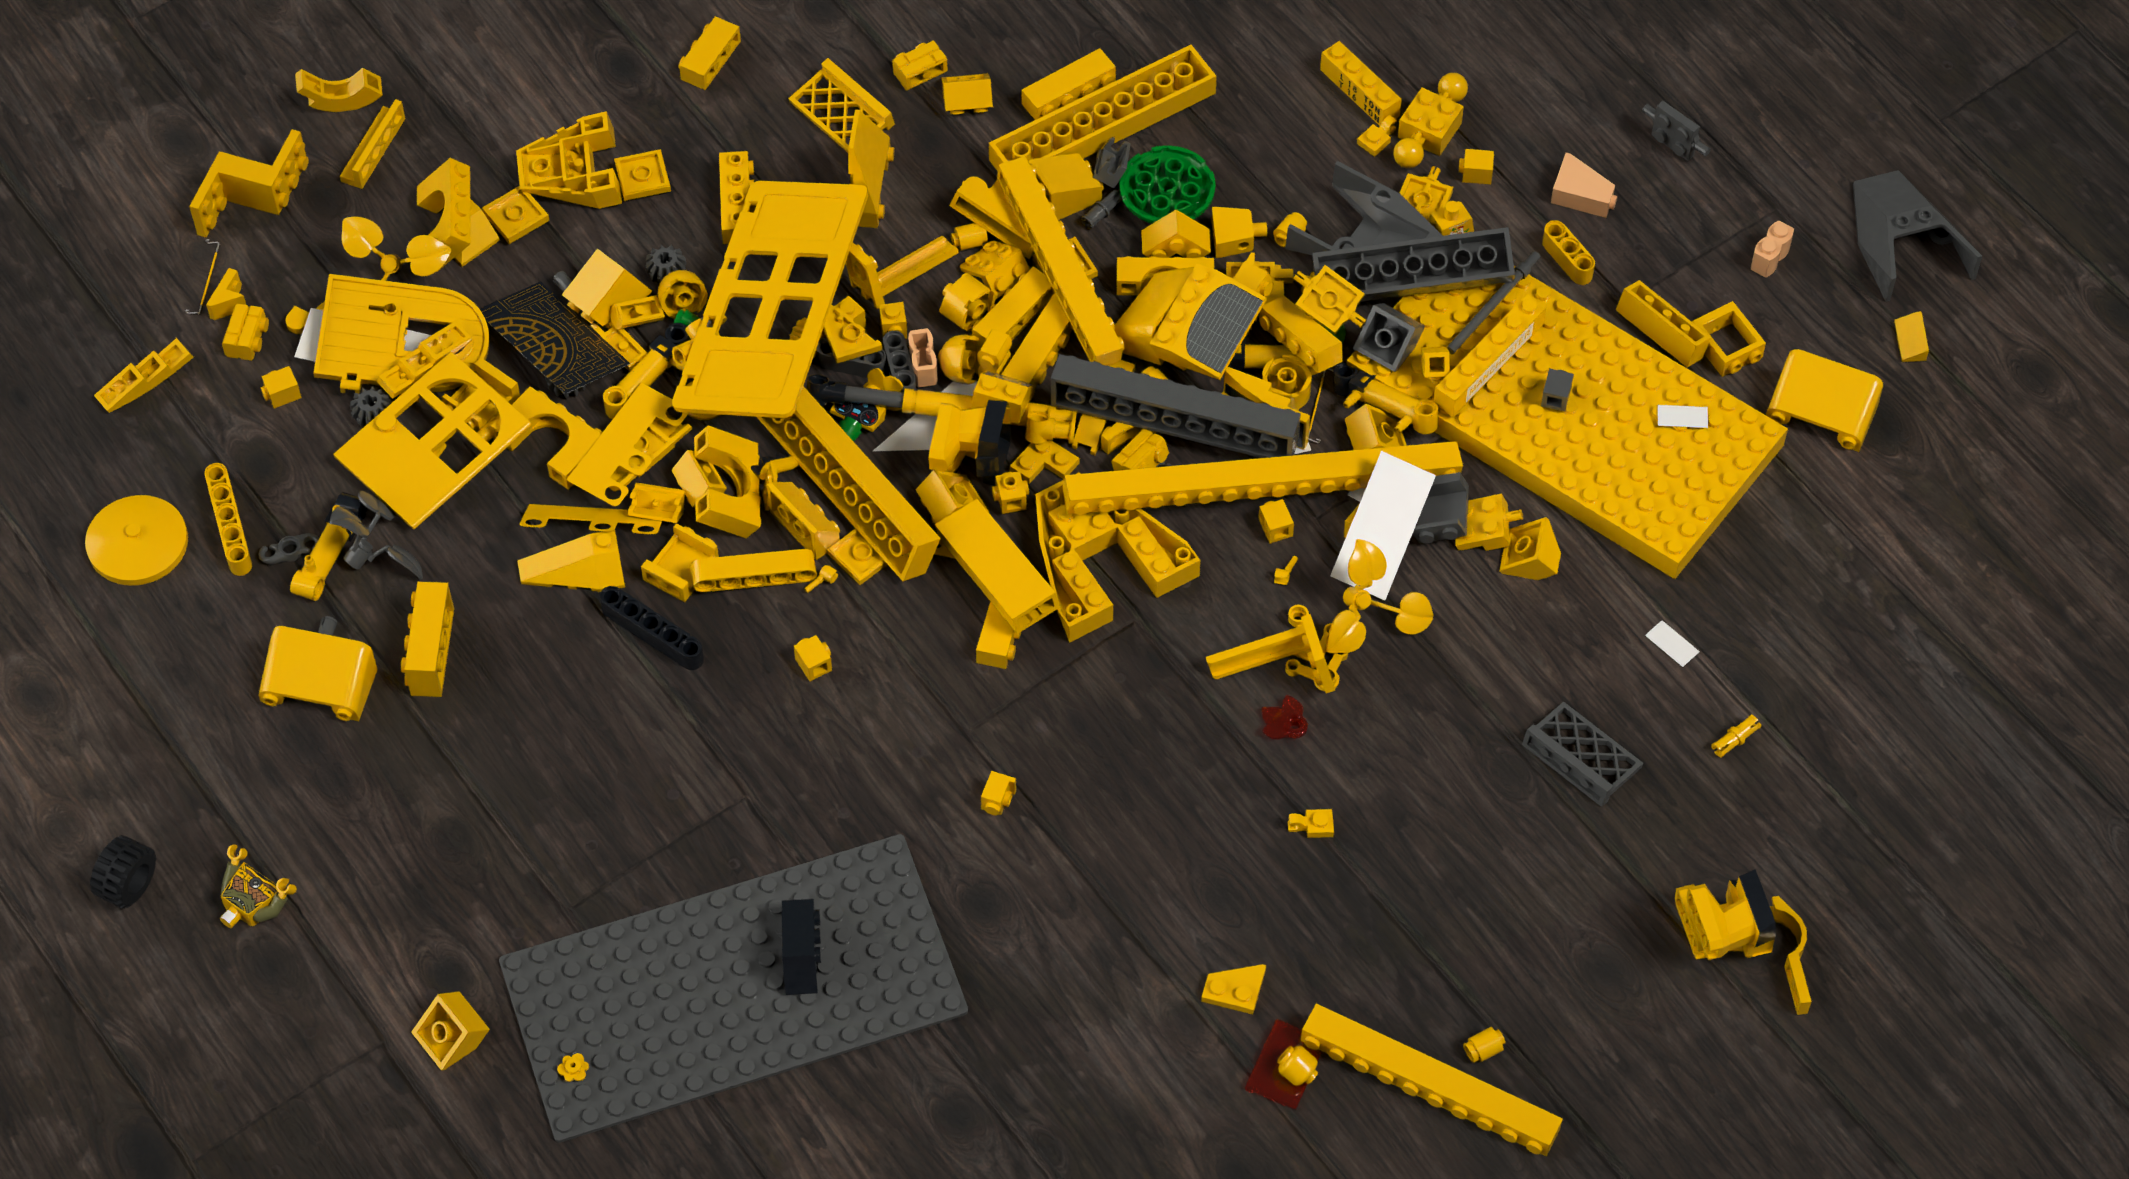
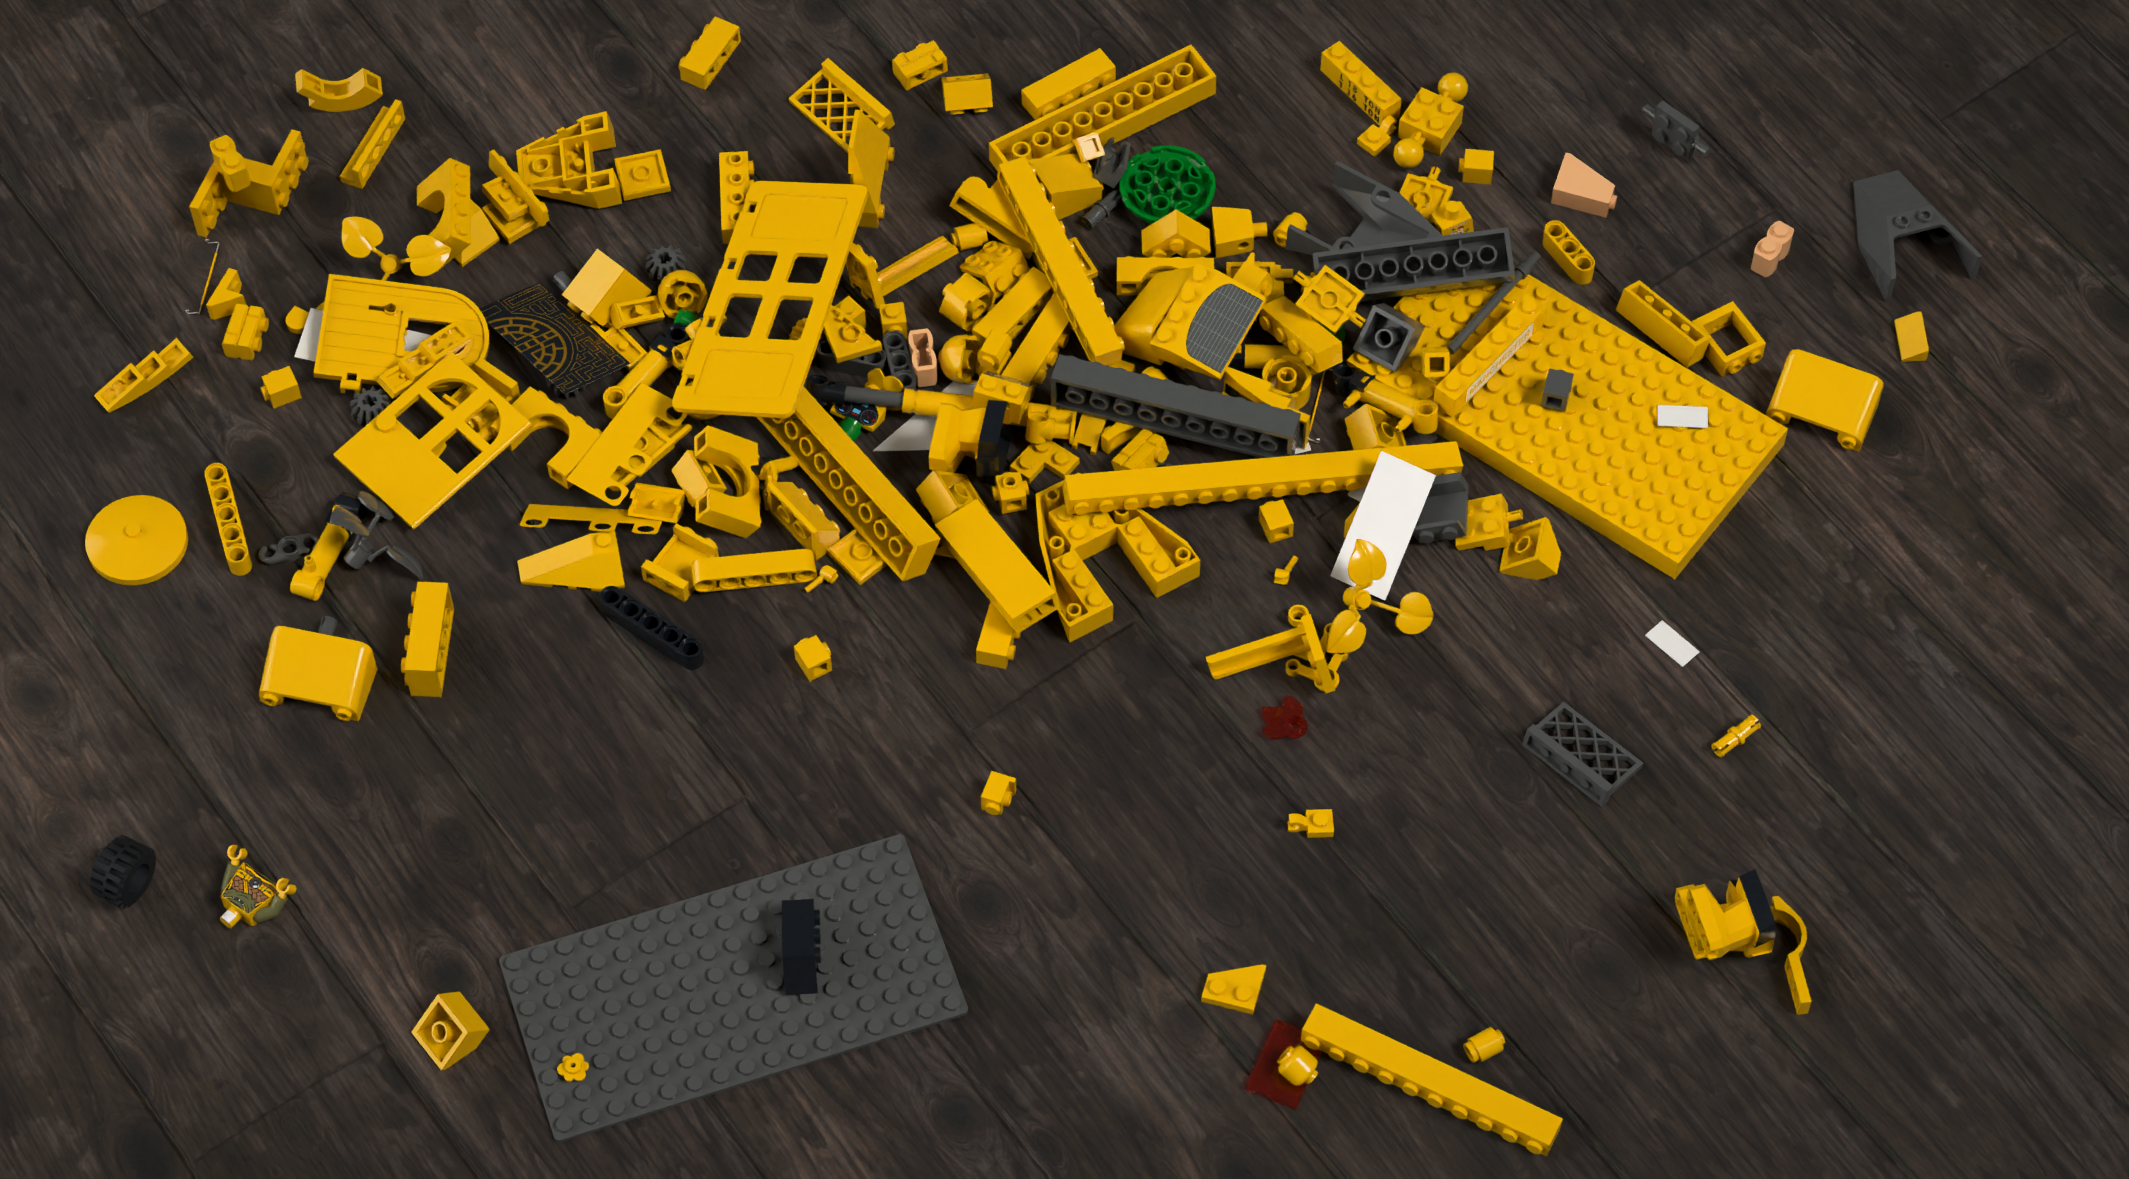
none -> yellow brick [210,135,251,192]
none -> yellow bracket [482,150,548,227]
none -> yellow tile [1073,133,1105,163]

